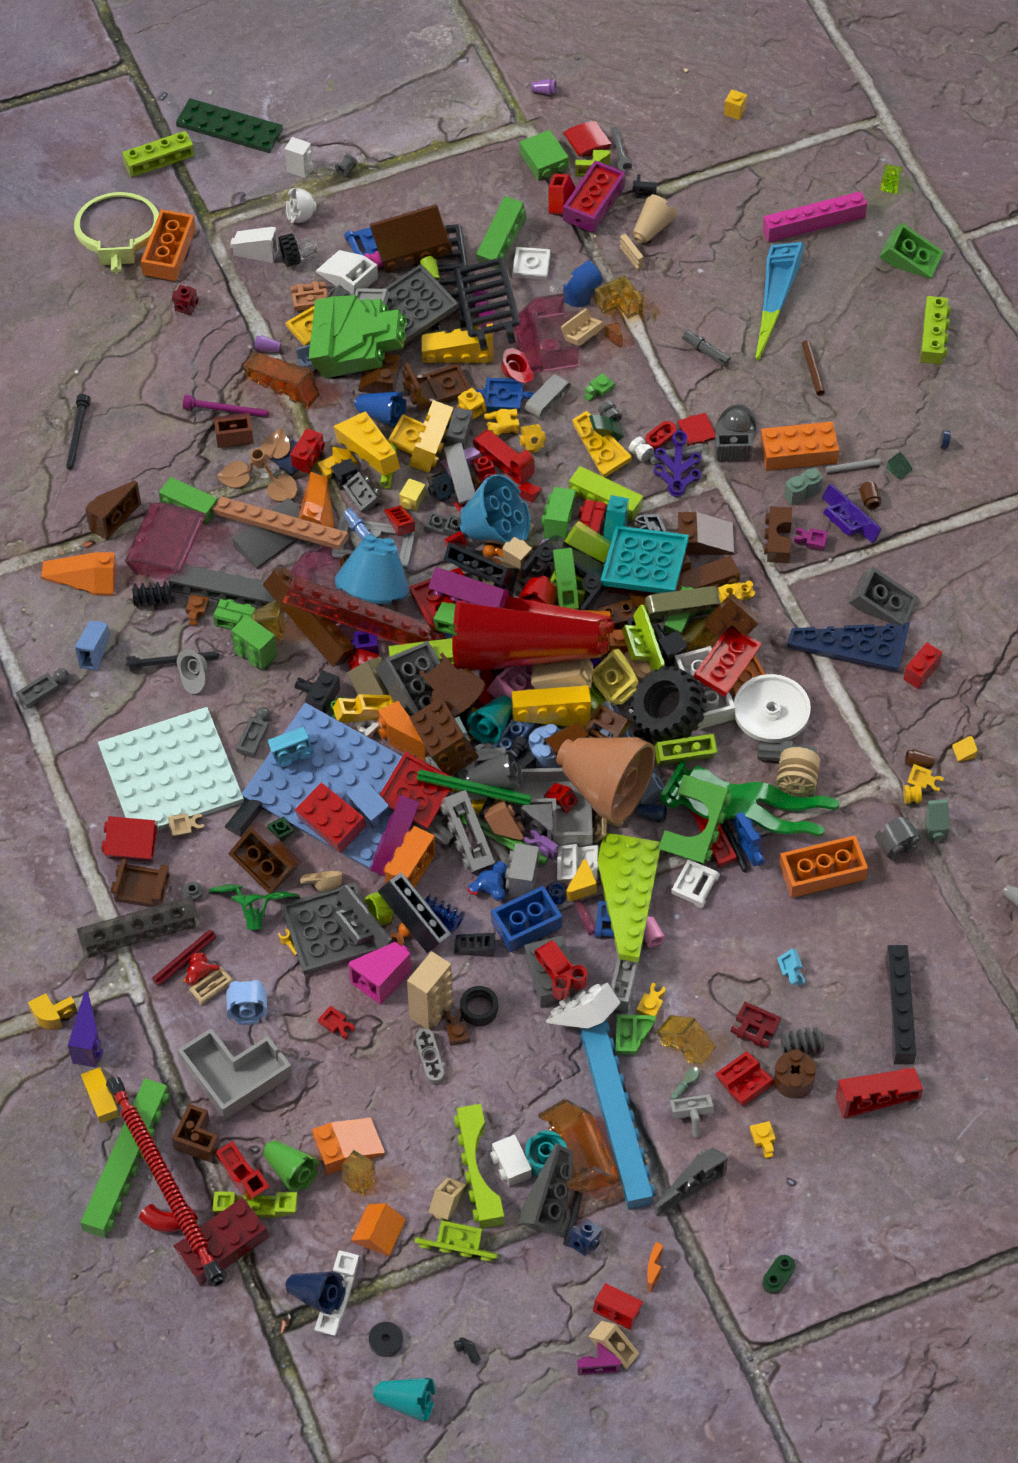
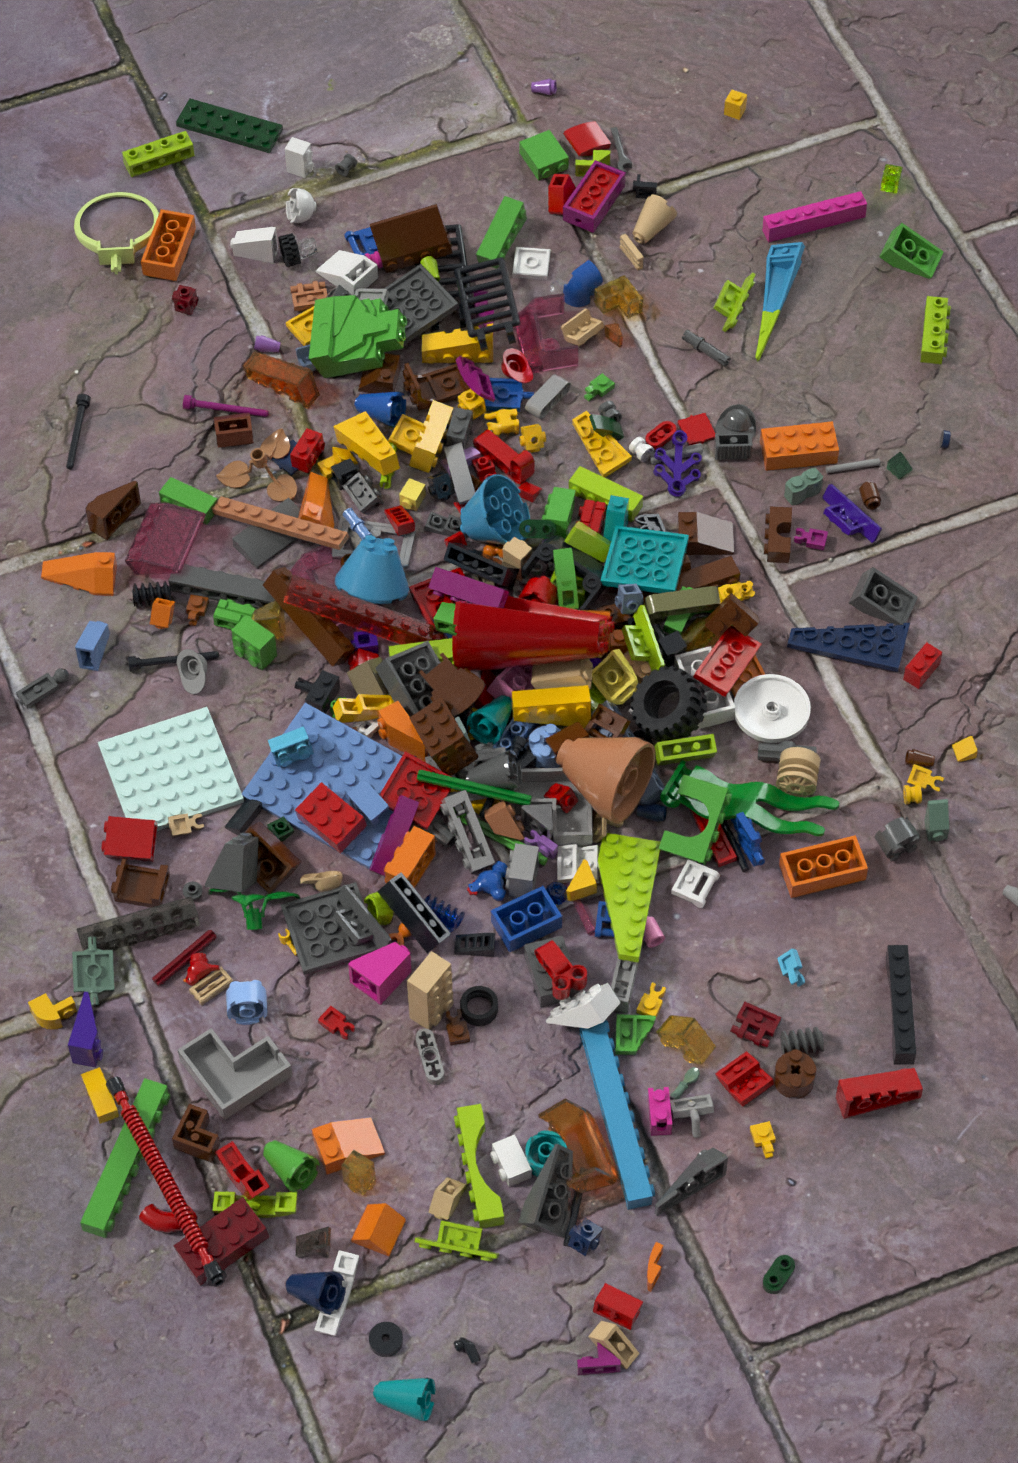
dark grey plate [236,707,271,757] -> none
reddish brown piece [802,340,825,396] -> none
none -> sand green plate [72,937,114,1006]
none -> orange brick [150,598,175,629]
none -> dark grey slope [205,833,259,892]
none -> clear smoke slope [295,1227,331,1259]
none -> magenta slope [456,356,495,402]
none -> dark green plate [519,519,557,539]
none -> sand blue brick [615,583,644,615]
none -> dark pink brick [647,1087,672,1136]
none -> lime bracket [713,272,756,332]

